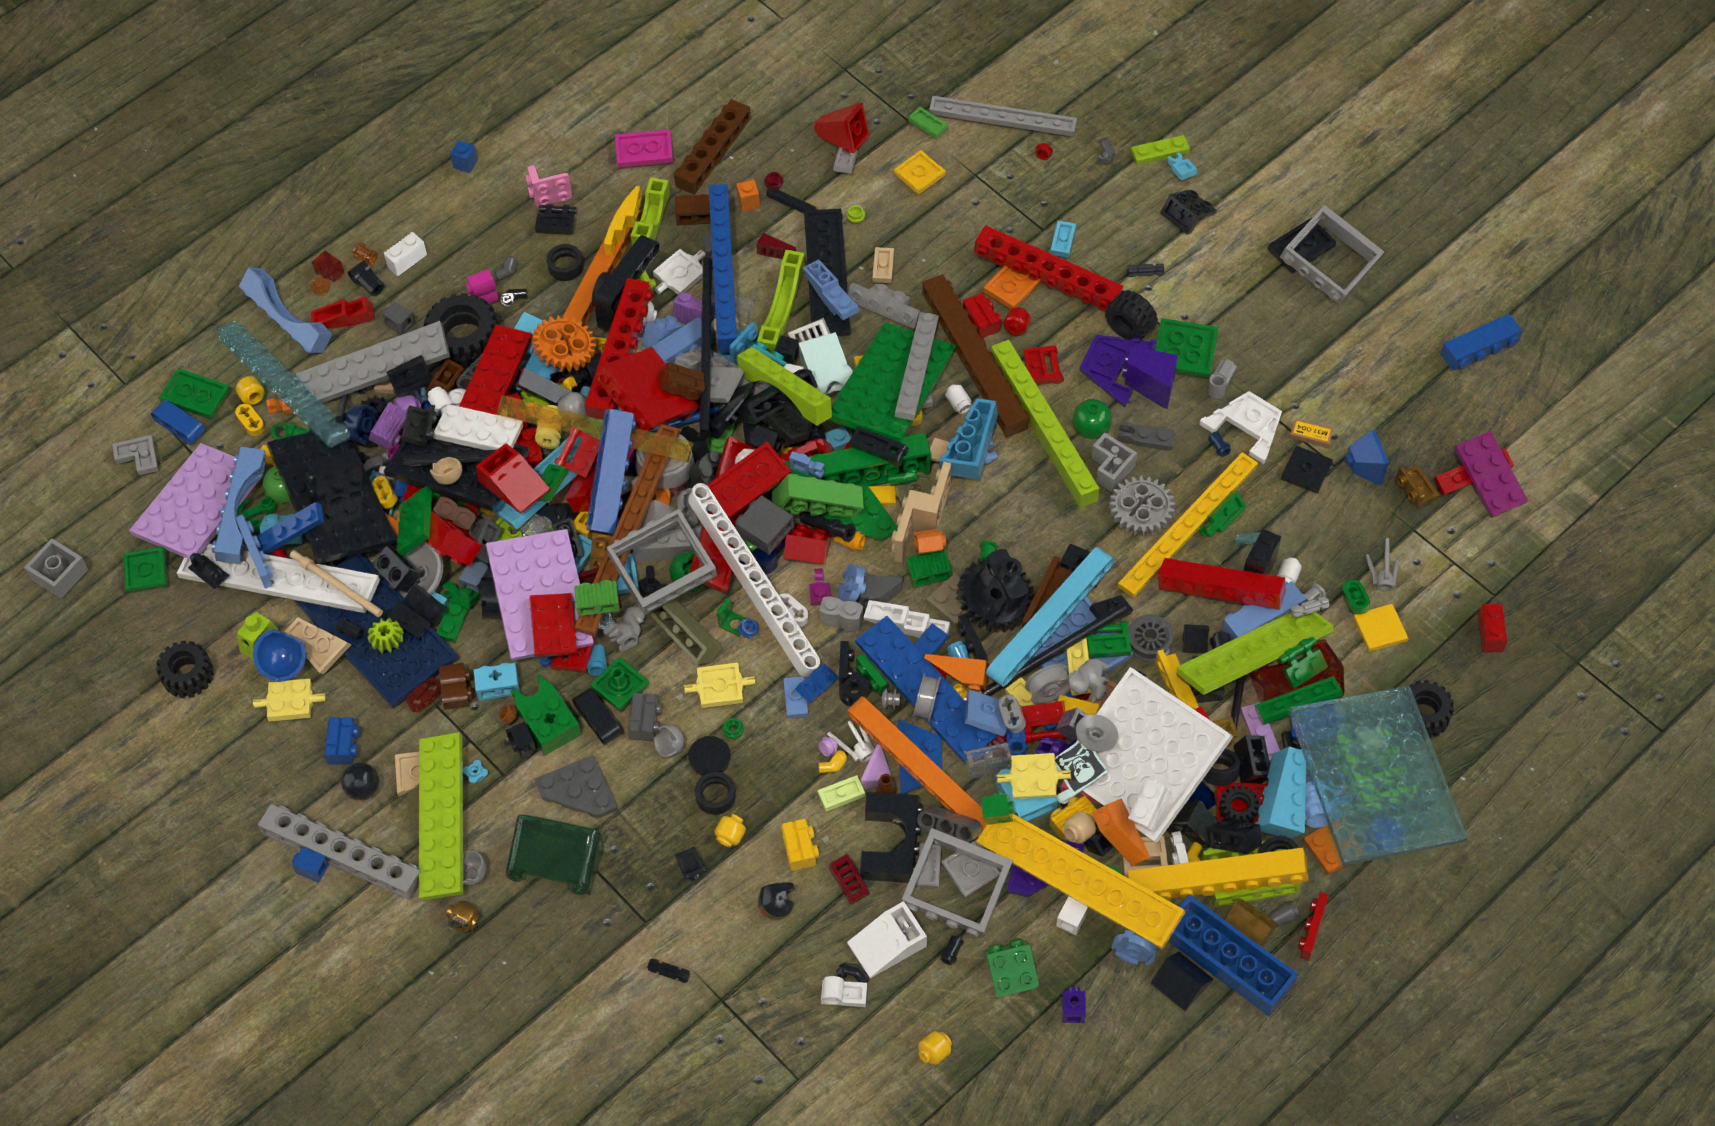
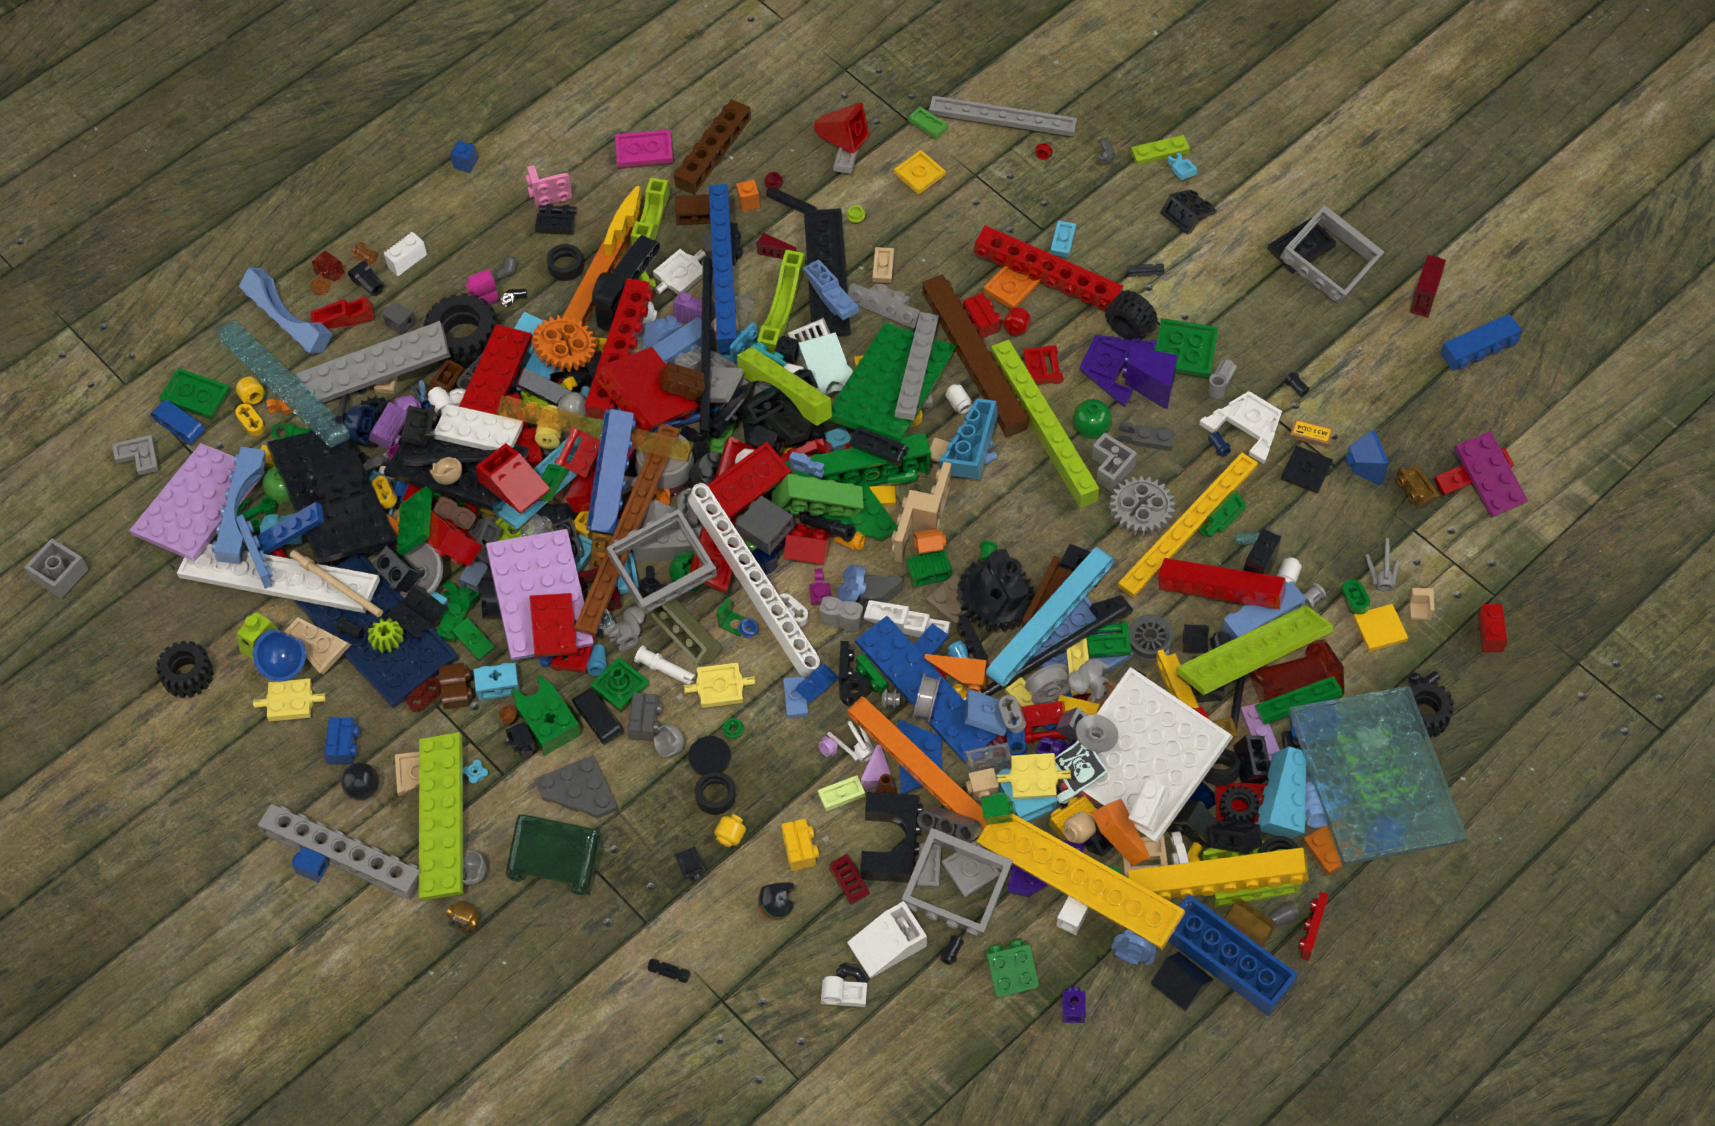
green plate [123,547,167,593] -> none
black hinge [188,553,230,589] -> none
black plate [386,355,433,397] -> none
bright green brick [574,580,620,616] -> none
yellow arm [819,750,847,773] -> none
yellow head [918,1031,952,1065] -> none
green plate [1278,636,1328,688] -> none
light grey axle [1290,597,1330,618] -> none
none -> green plate [451,618,495,662]
none -> white pin [634,645,696,685]
none -> black slope [730,222,743,266]
none -> tan brick [965,768,999,801]
none -> black pin [1285,372,1310,397]
none -> tan panel [1409,588,1435,620]
none -> black arm [1409,671,1441,685]
none -> dark red window [1410,255,1446,318]

